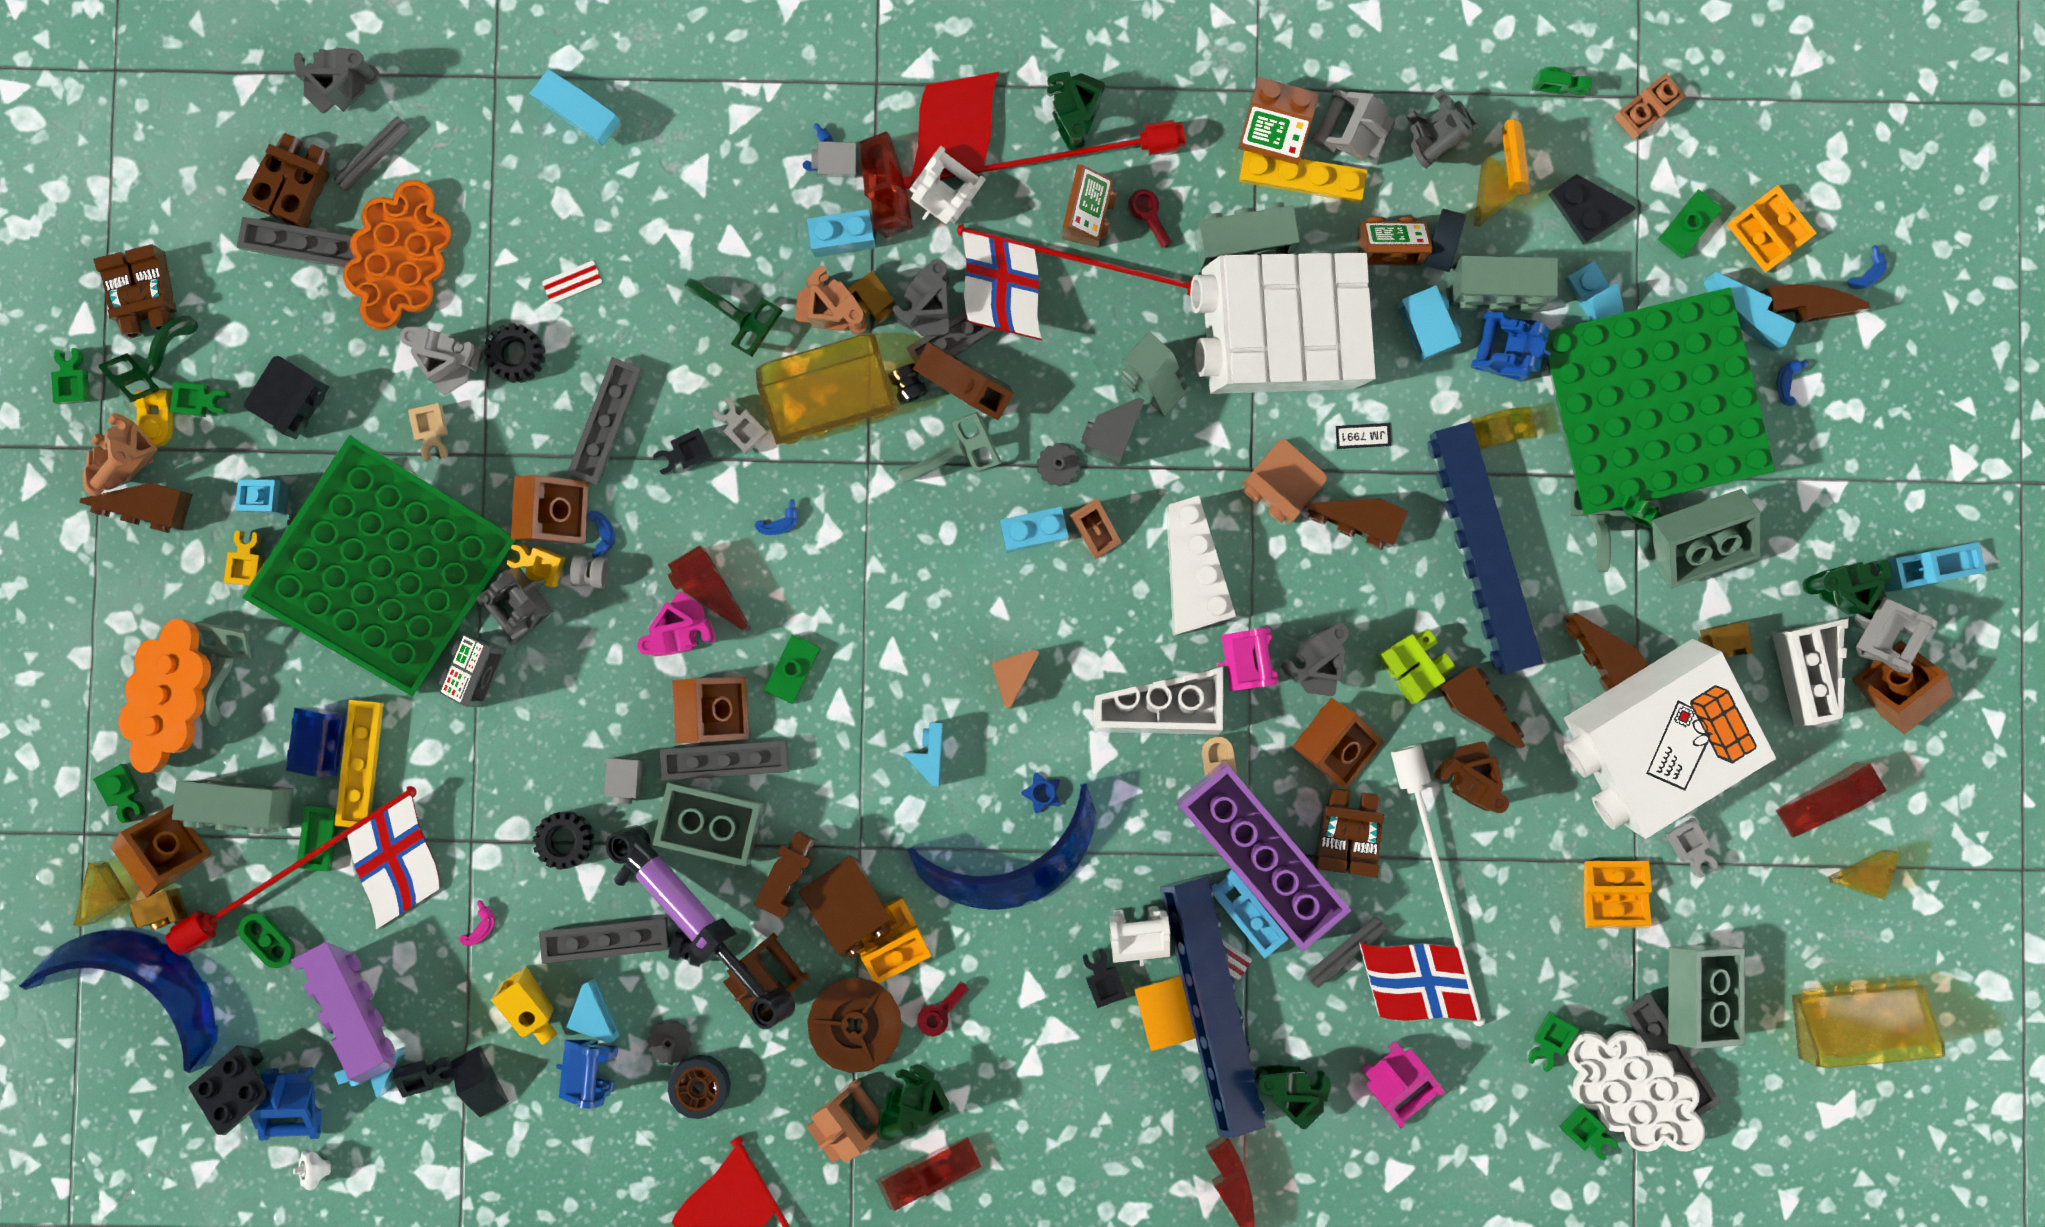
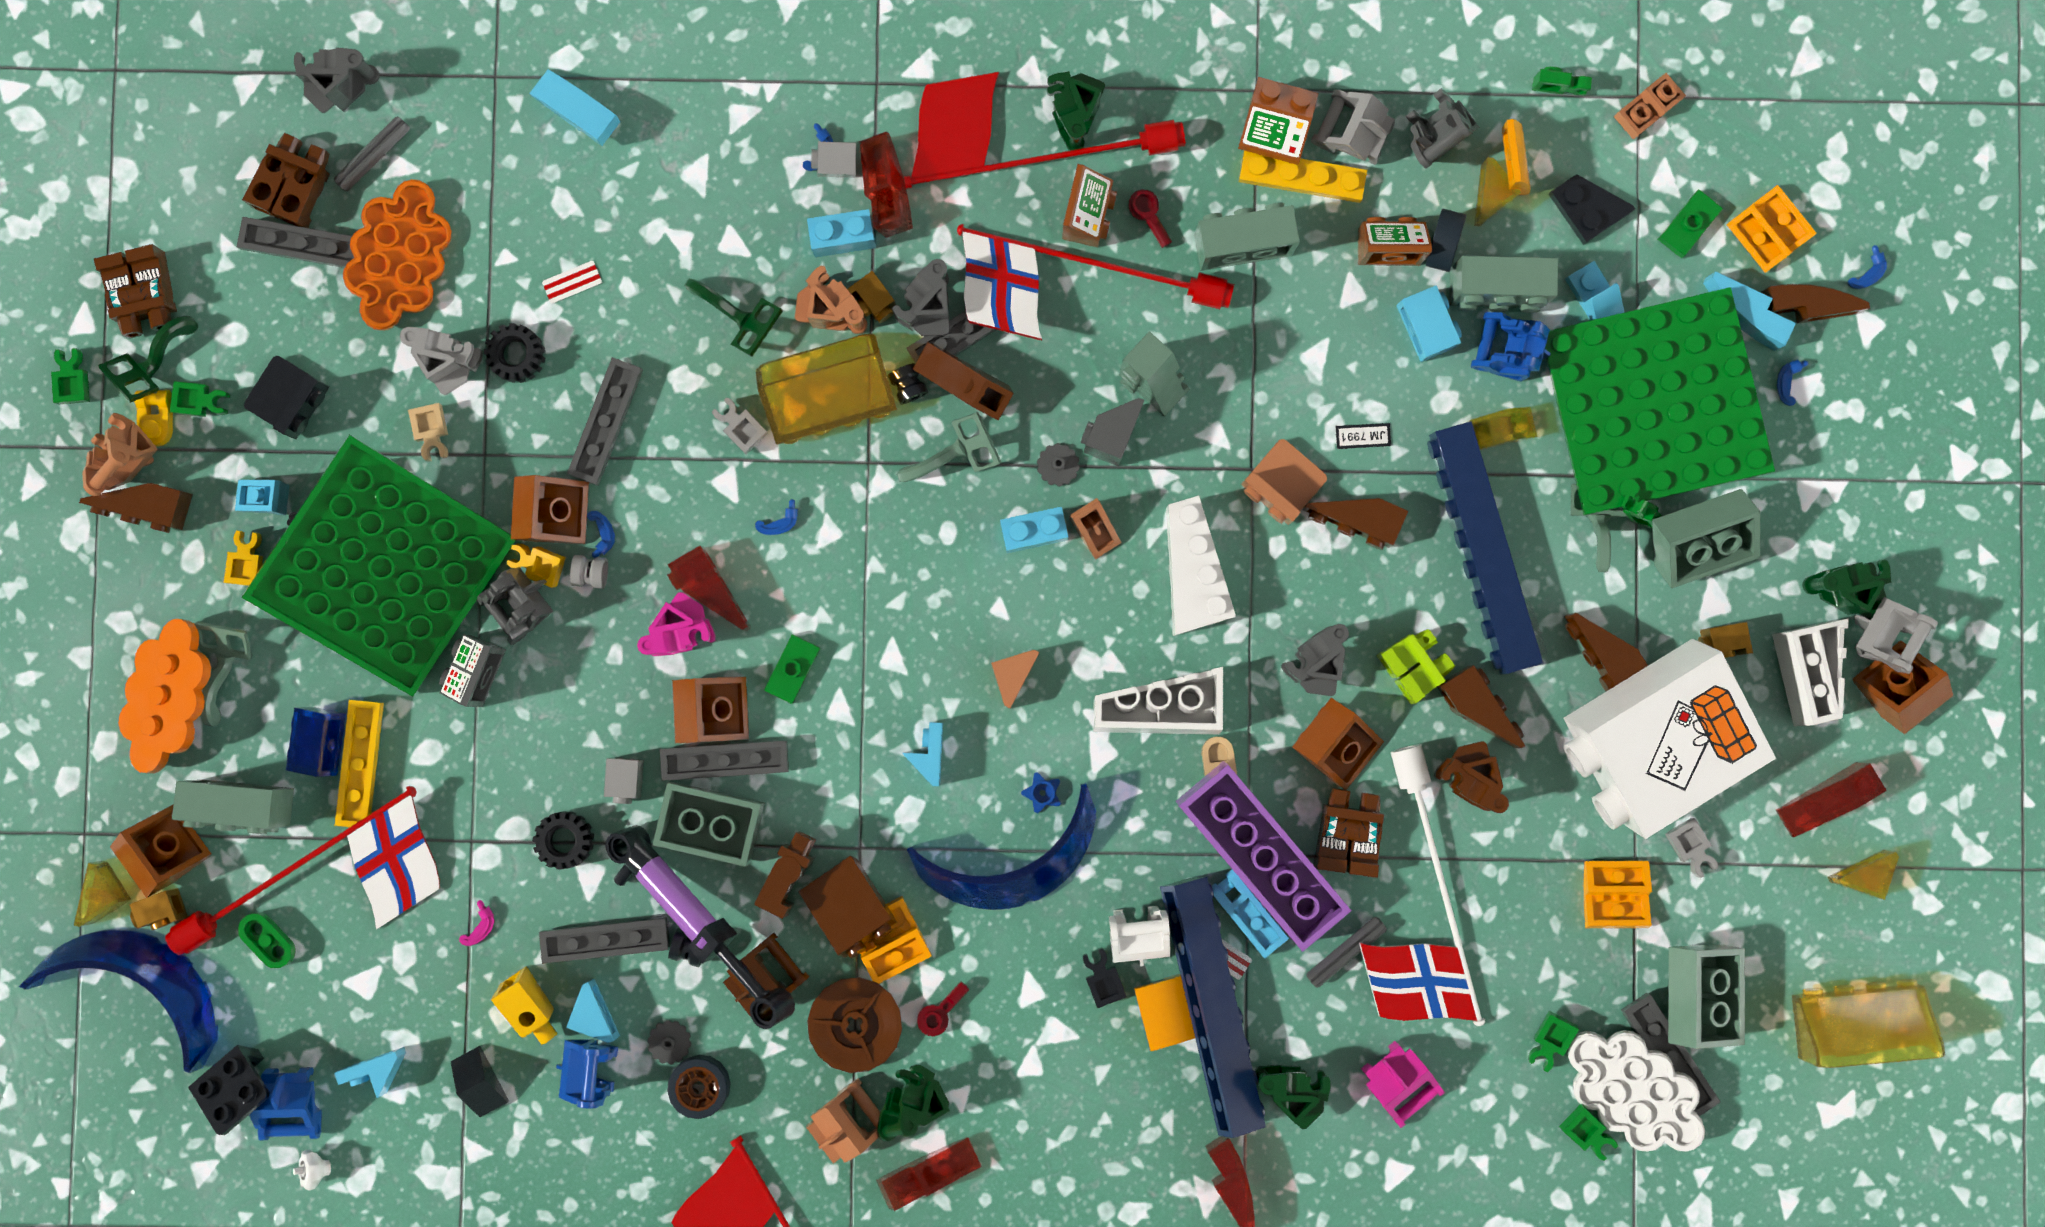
green plate [93,764,145,823] -> none
medium lavender wedge [291,942,396,1083] -> none
green tile [297,805,337,872] -> none
black plate [392,1057,454,1098] -> none
black plate [653,428,713,475] -> none
white piece [909,146,986,225] -> none
white brick [1191,253,1376,394] -> none
dark pink piece [1217,627,1279,691] -> none
medium azure slope [1884,542,1986,592] -> none

